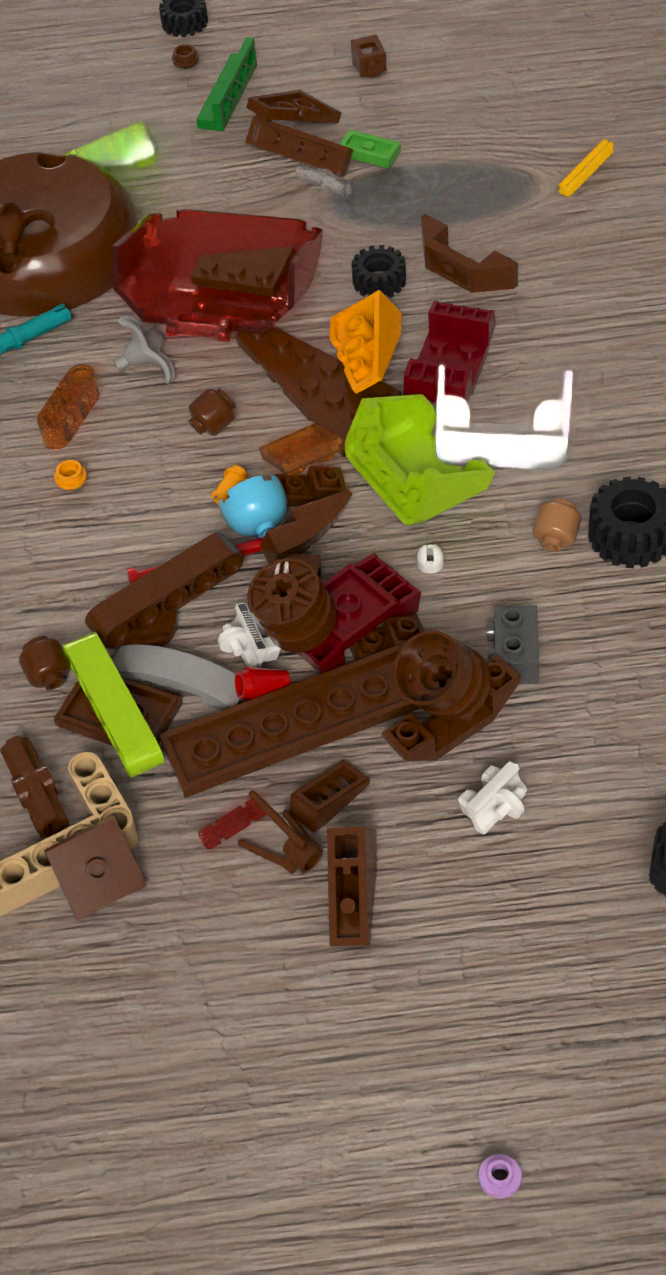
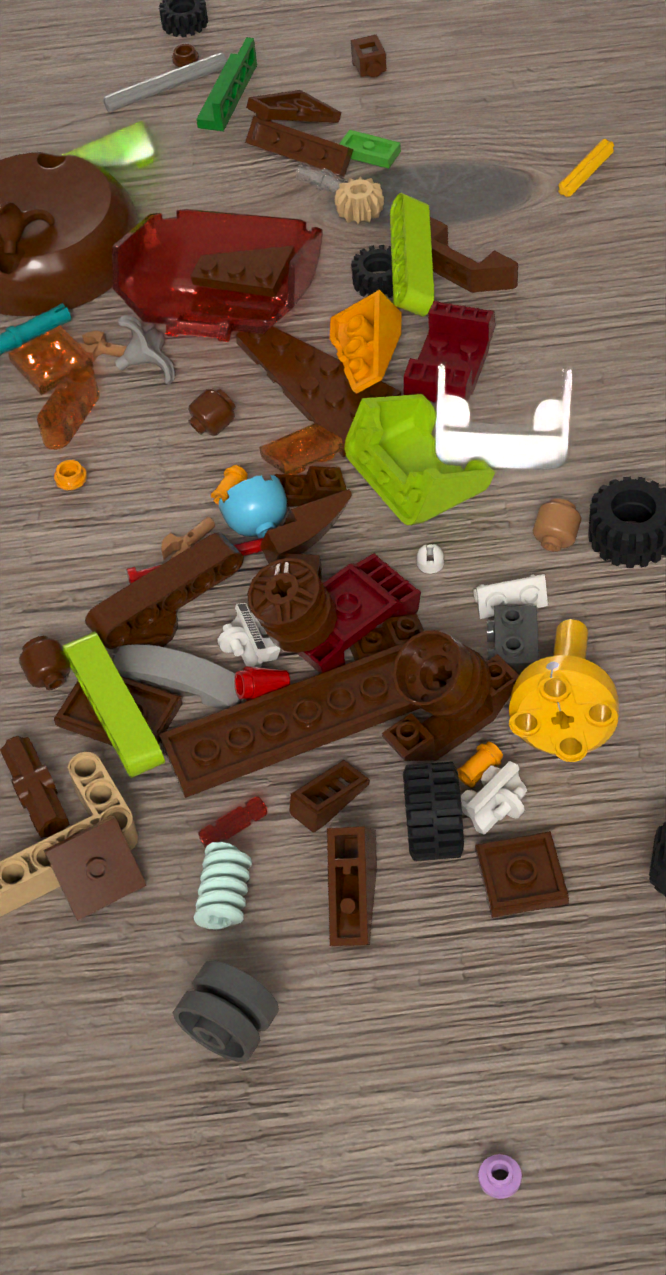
reddish brown plant [238,790,323,874] -> none
none -> clear orange plate [8,326,94,395]
none -> medium nougat bar [77,331,127,362]
none -> light grey axle [103,52,227,112]
none -> medium nougat bar [161,517,215,560]
none -> dark grey wheel [173,961,279,1062]
none -> light aqua piece [194,842,252,930]
none -> tan gear [335,176,384,224]
none -> lime beam [390,193,434,317]
none -> black tyre [403,761,464,861]
none -> light orange pin [457,741,503,788]
none -> white hinge [473,574,548,619]
none -> reddish brown plate [475,831,569,918]
none -> yellow piece [509,619,619,762]

